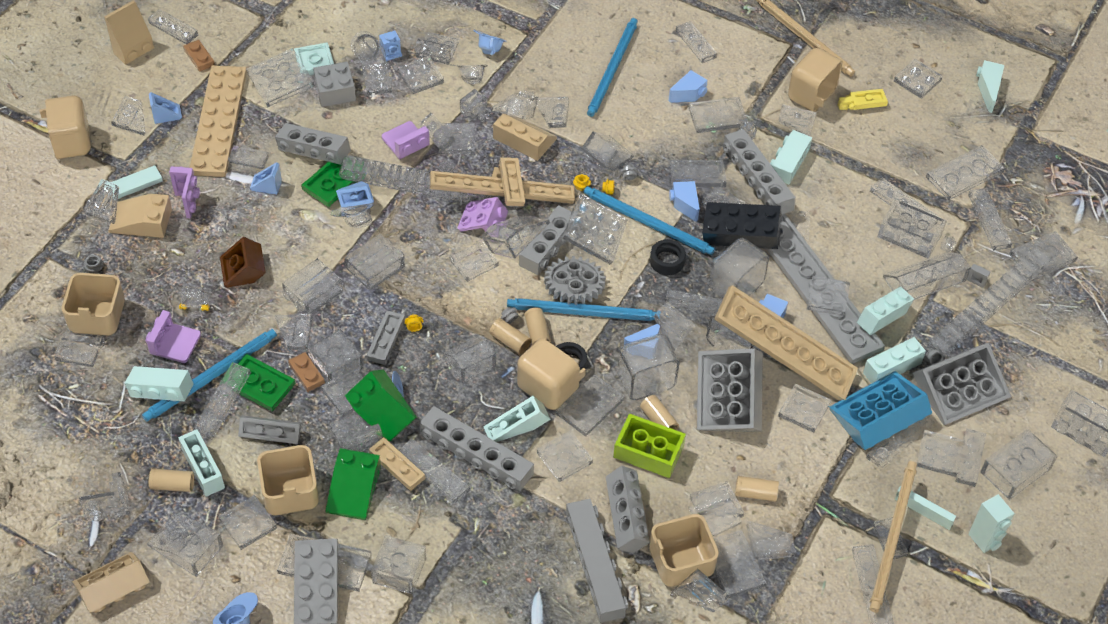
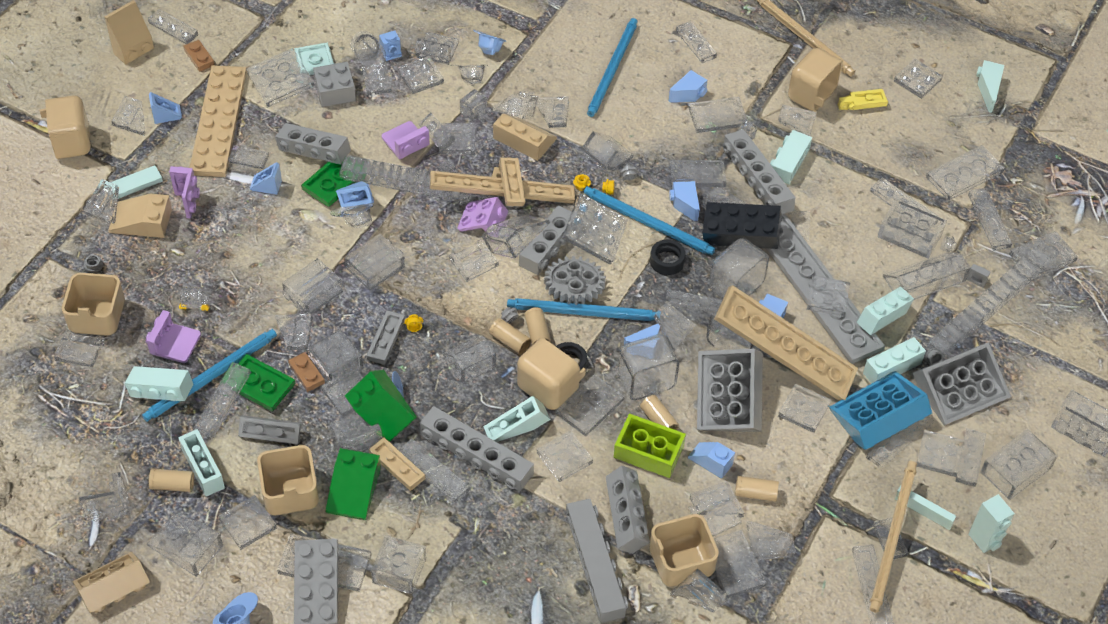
reddish brown slope [220,237,266,288] -> none
none -> light blue slope [688,442,735,479]

